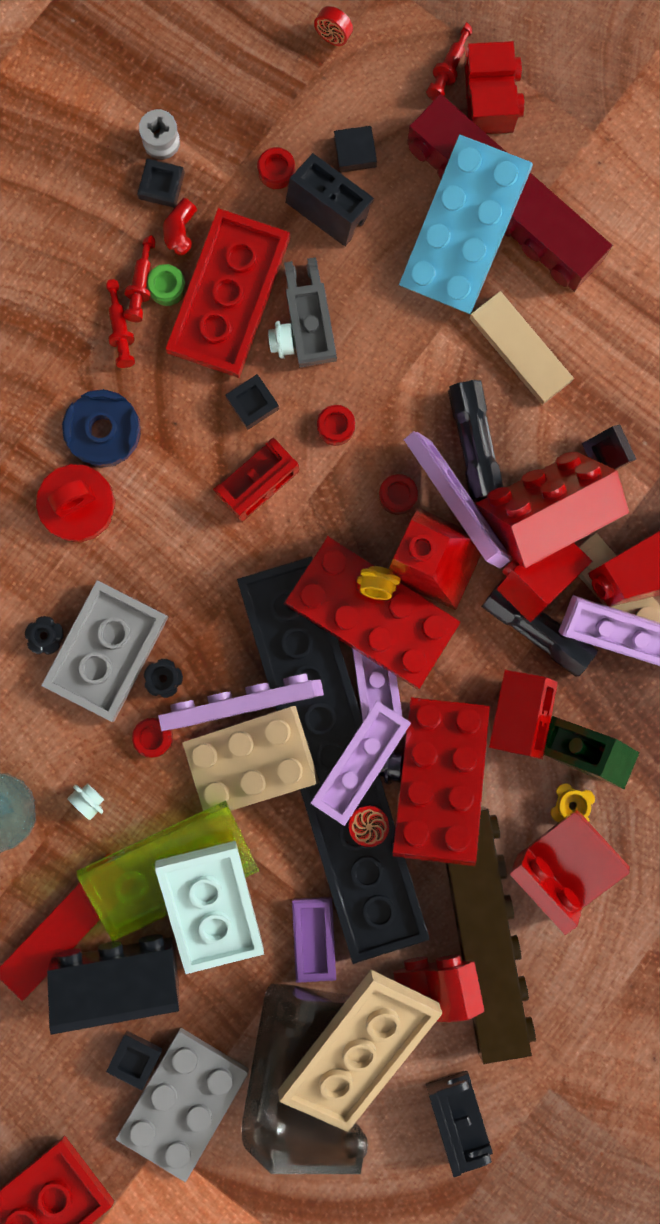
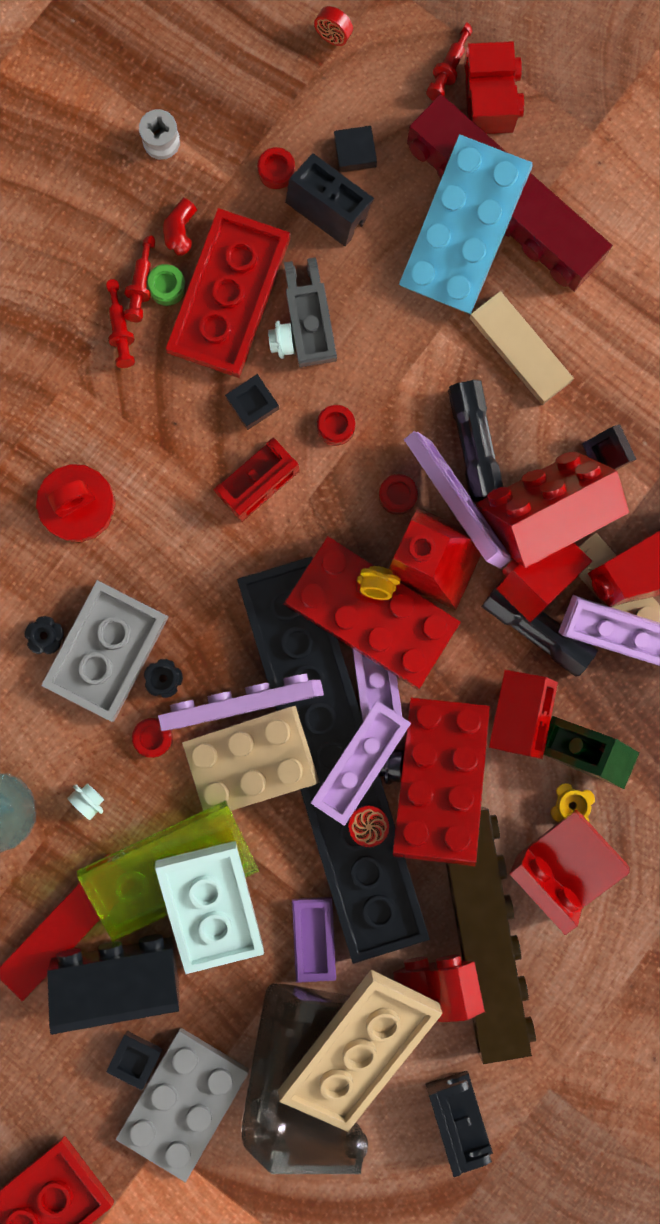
dark blue tile [62,389,141,468] -> none
black tile [137,158,185,208] -> none

